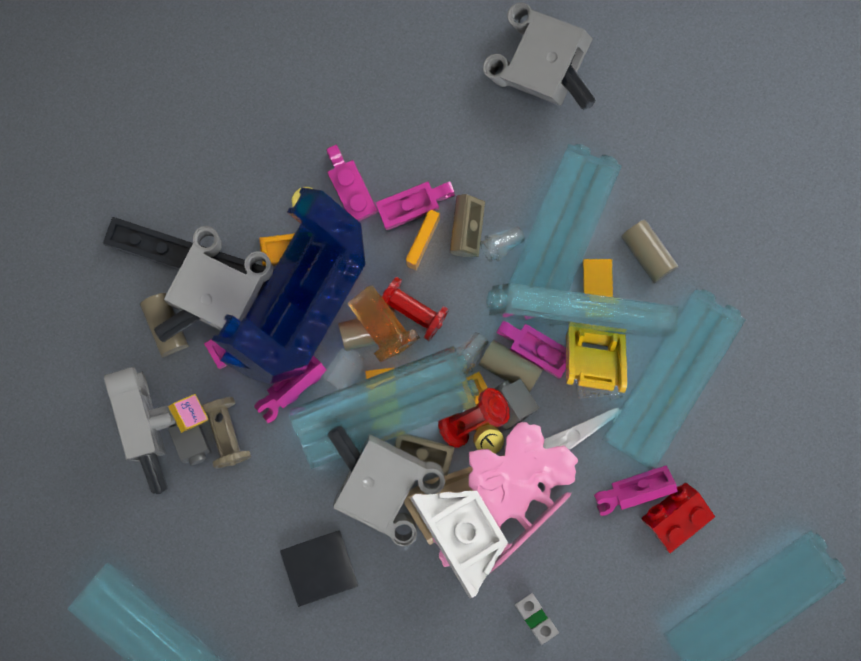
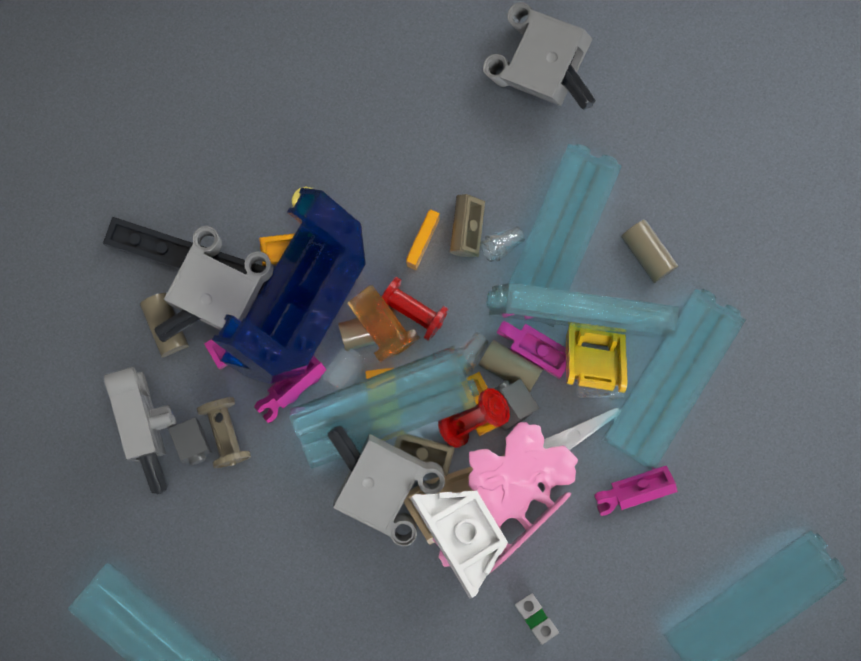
tile [168,394,209,433] -> none
black slope [280,530,358,607] -> none
dark pink plate [326,144,378,224] -> none
dark pink plate [375,181,455,231] -> none
light yellow tile [473,425,504,454] -> none
light orange tile [583,259,613,318] -> none
red bracket [641,483,715,554] -> none

